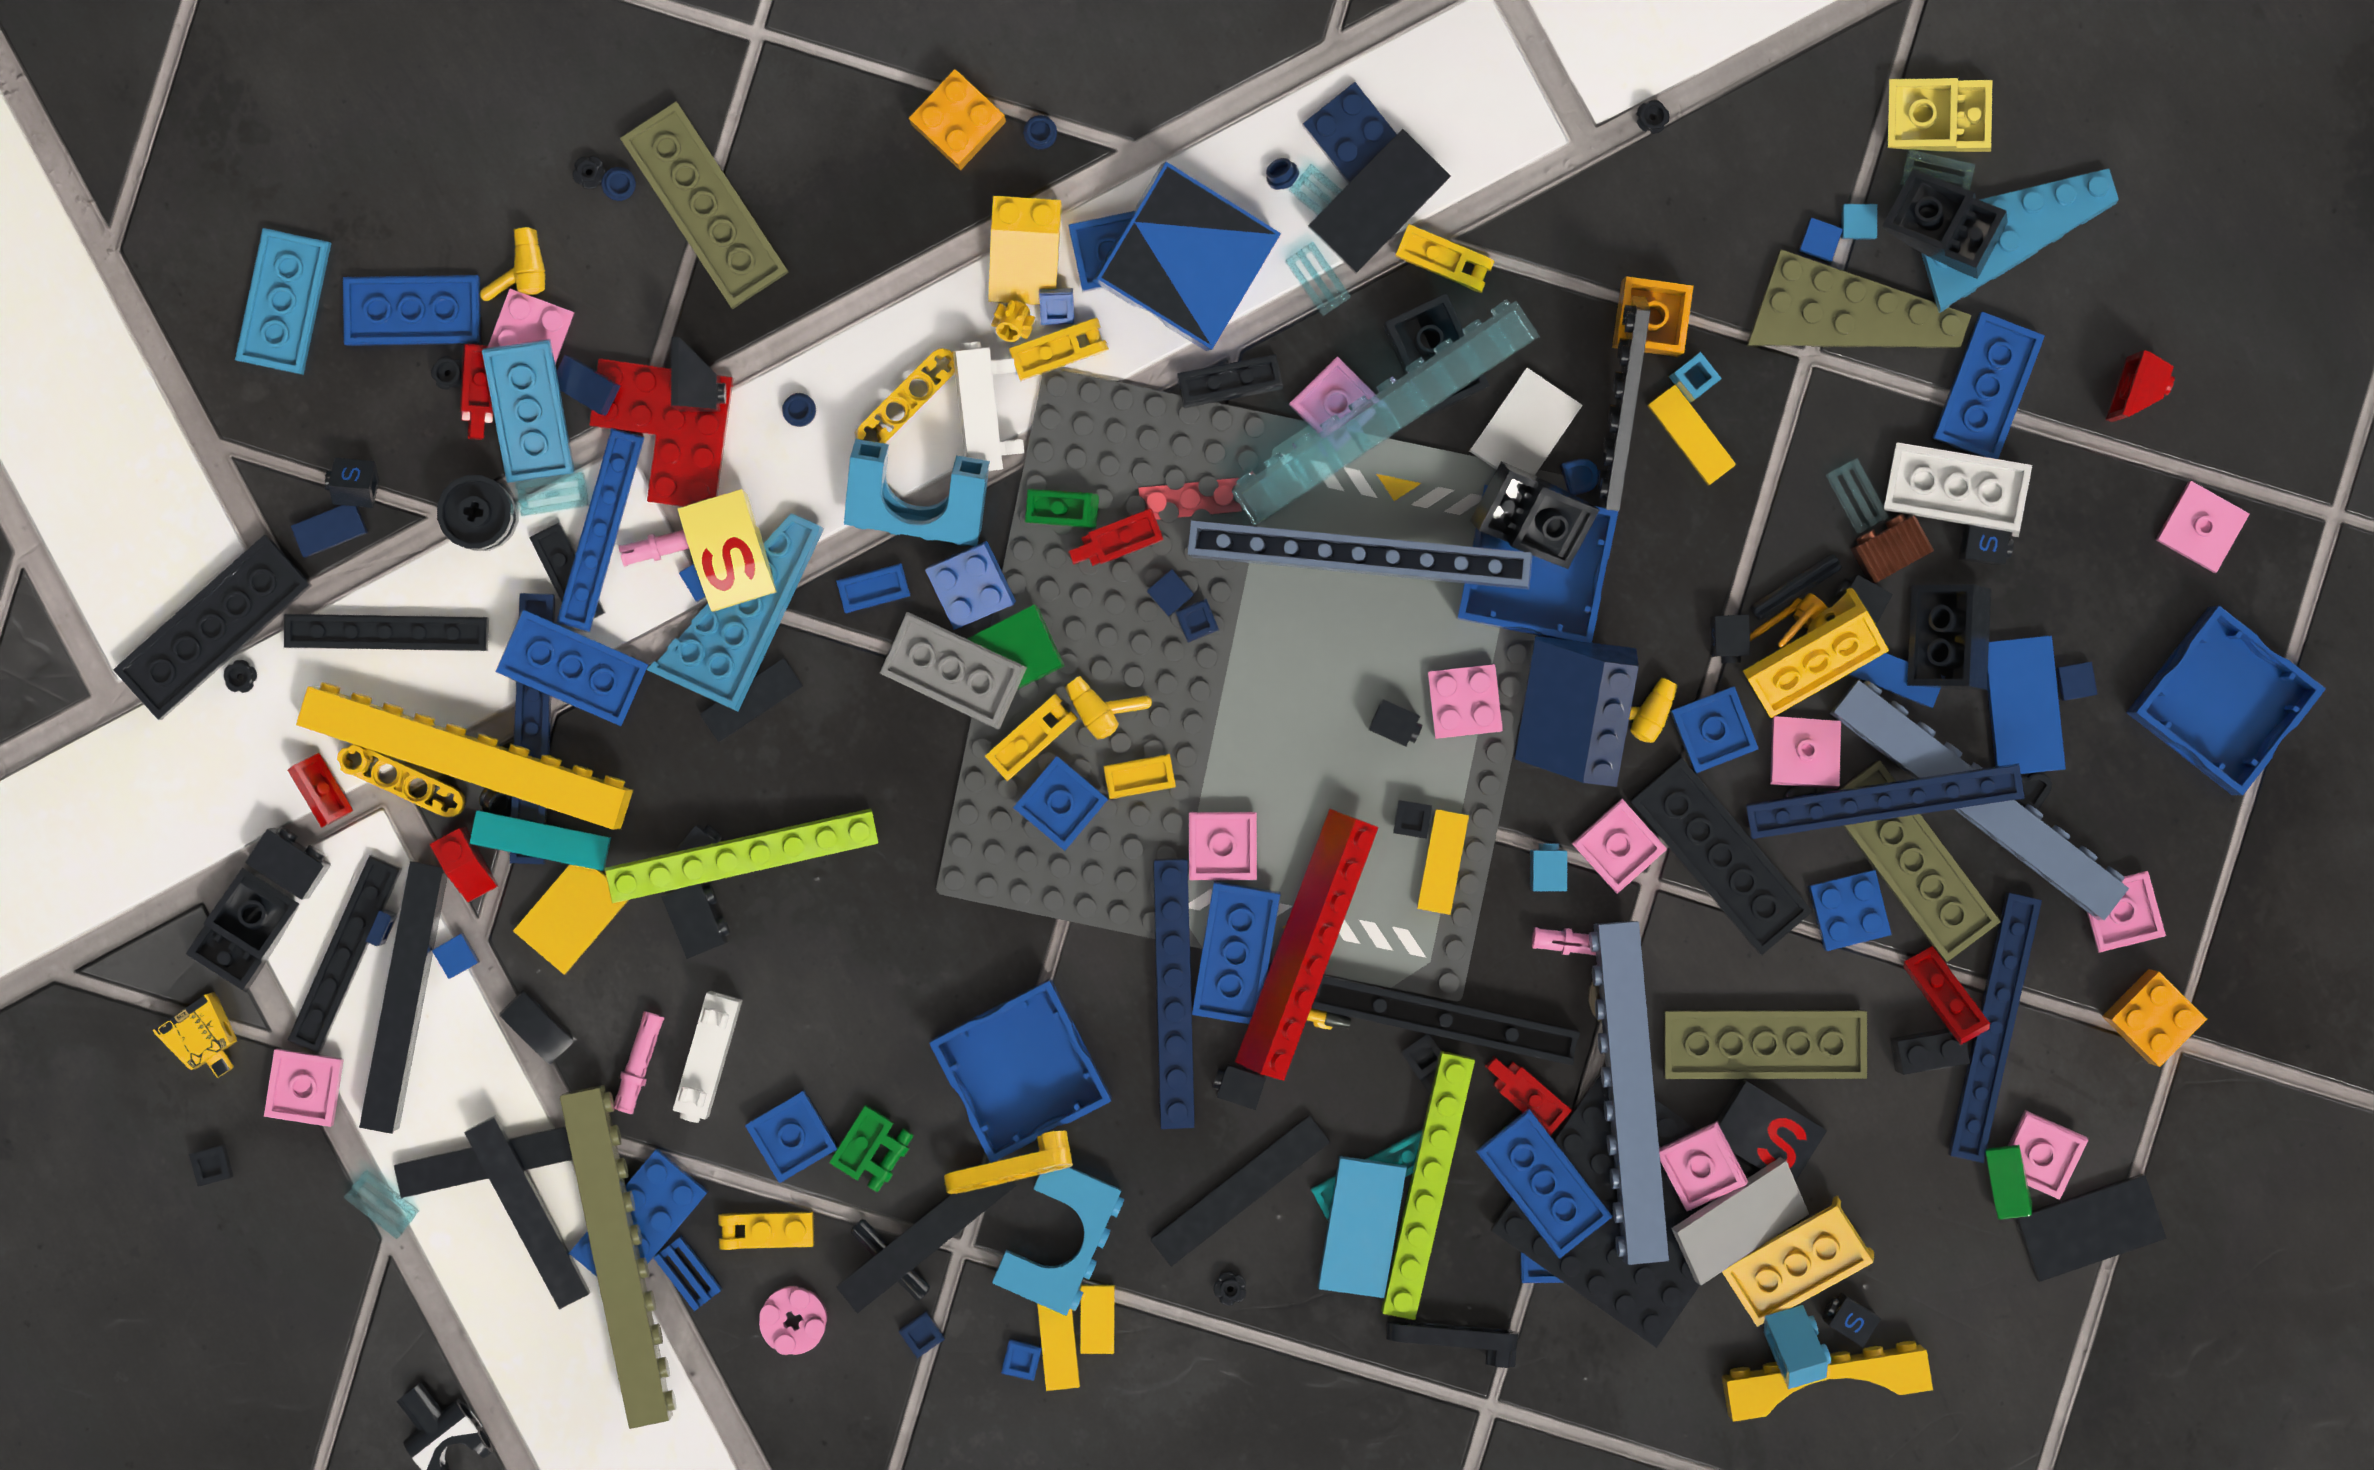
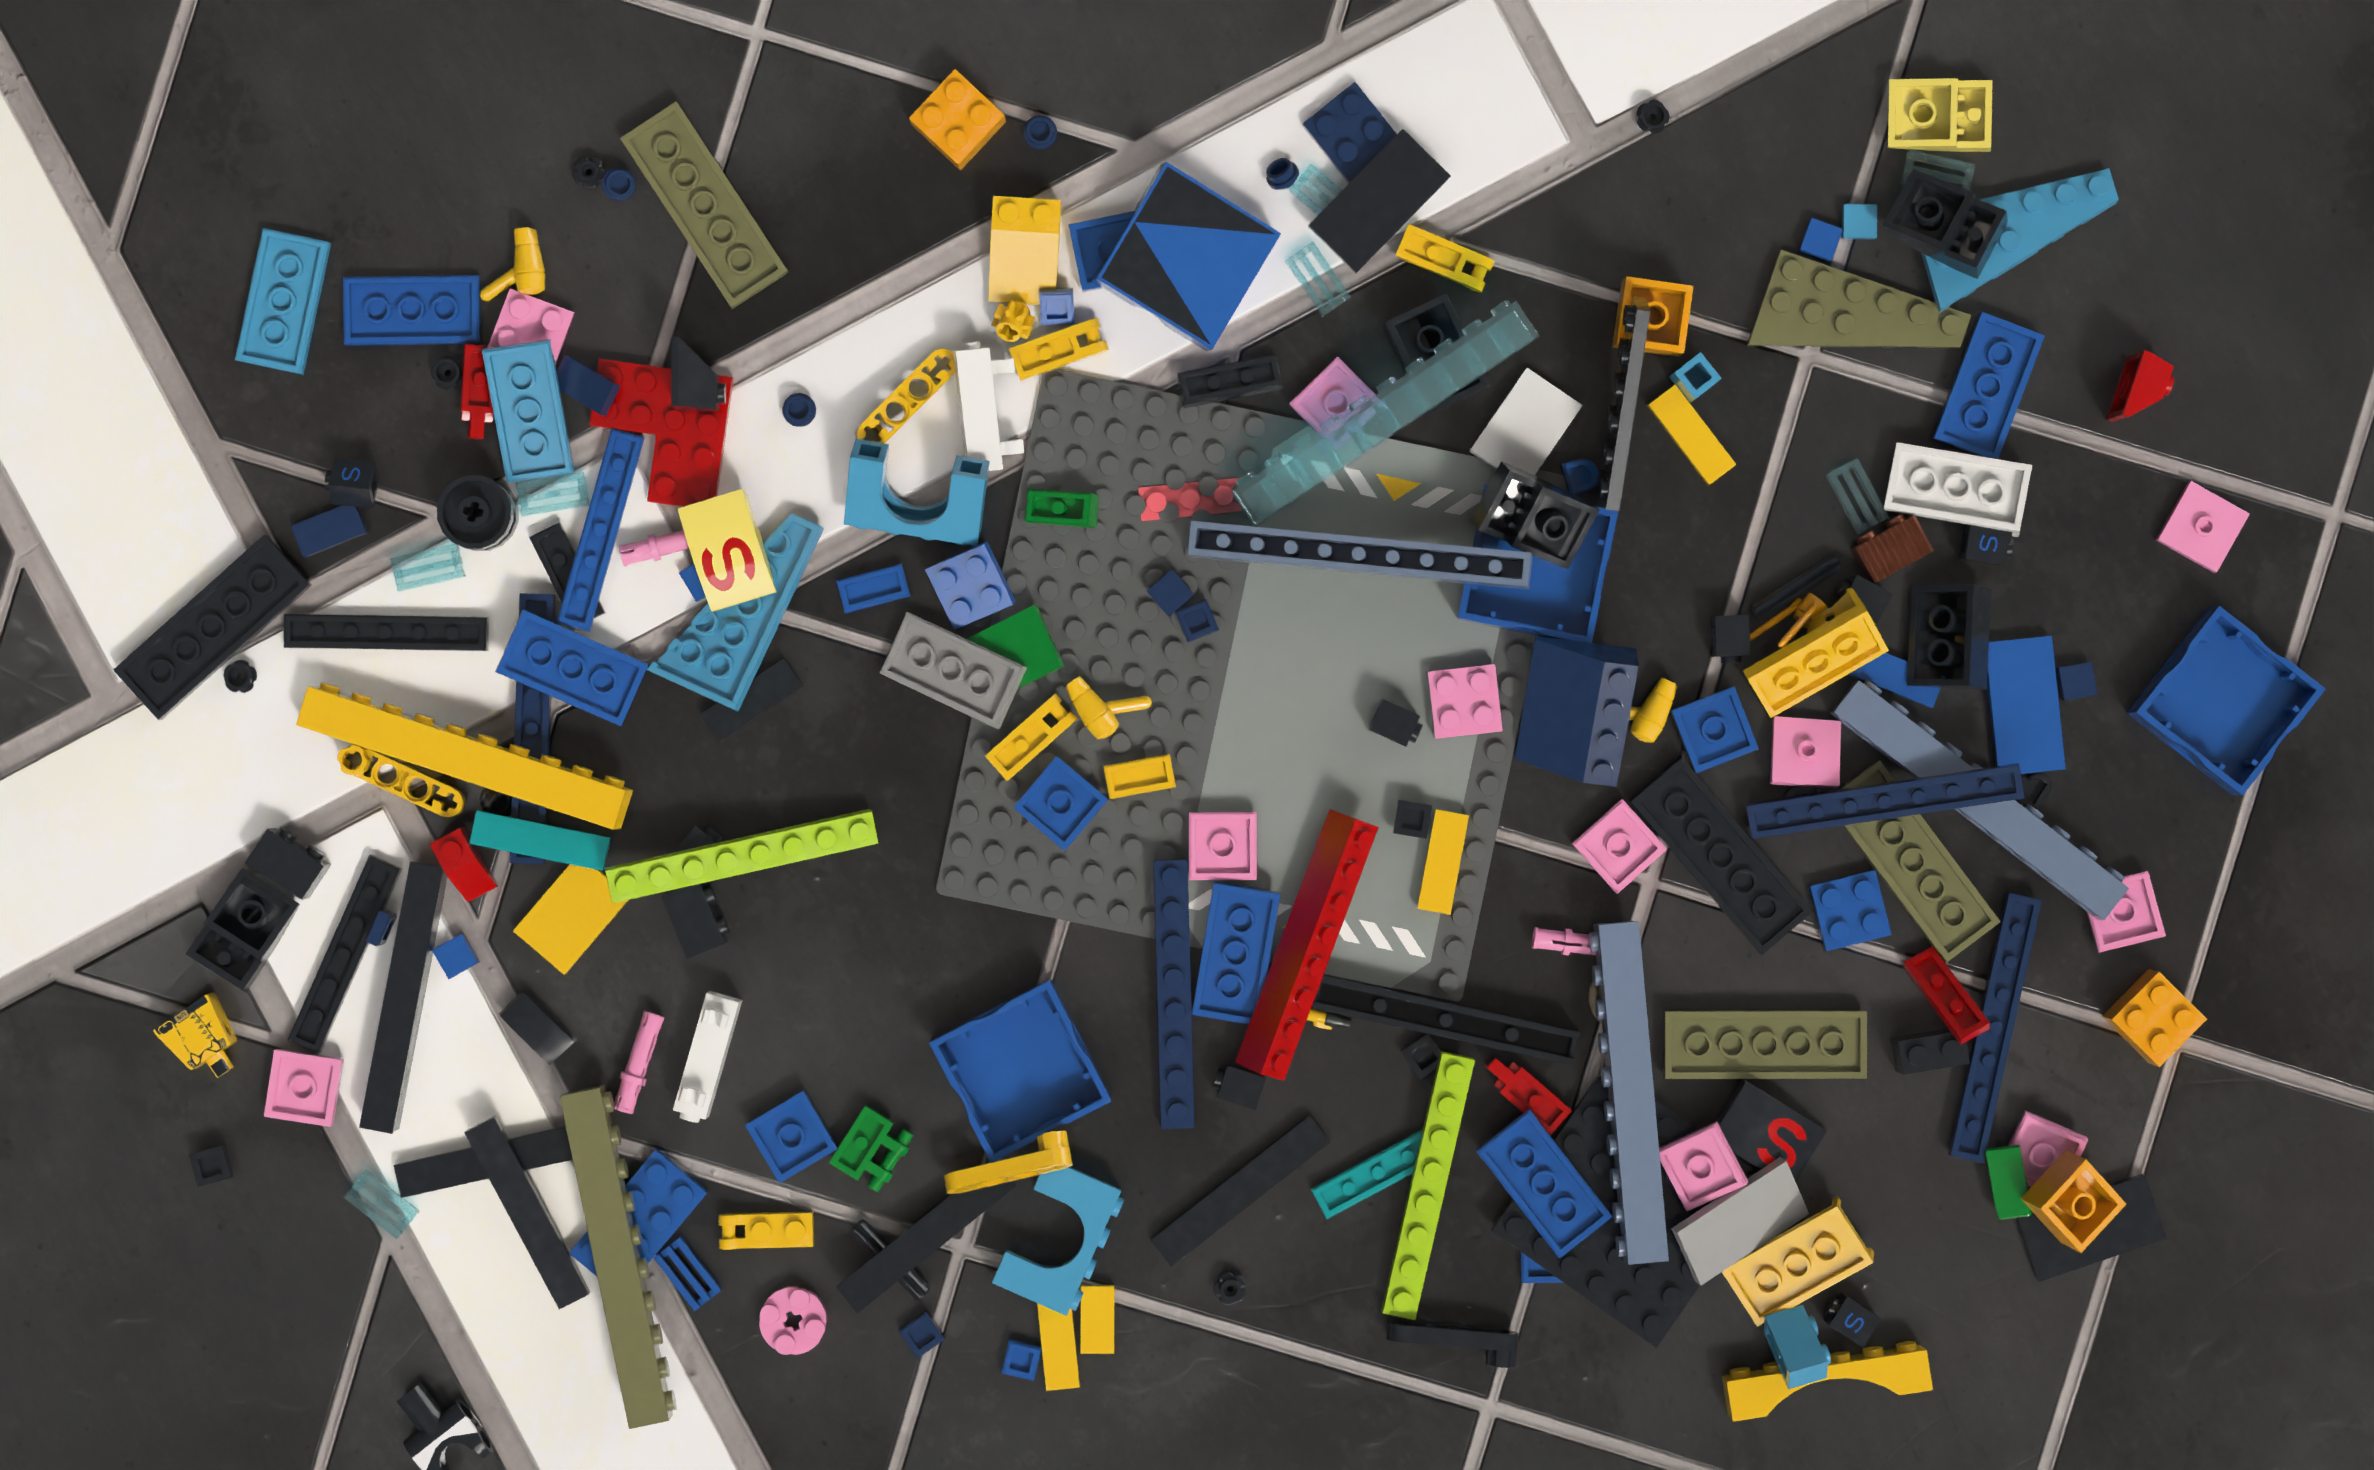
red plate [287,753,353,828] -> none
red hinge [1068,508,1164,566] -> none
dark azure tile [1317,1156,1407,1298] -> none
dark azure brick [1530,843,1567,891] -> none
none -> clear light blue tile [390,544,466,592]
none -> light orange brick [2021,1150,2126,1253]

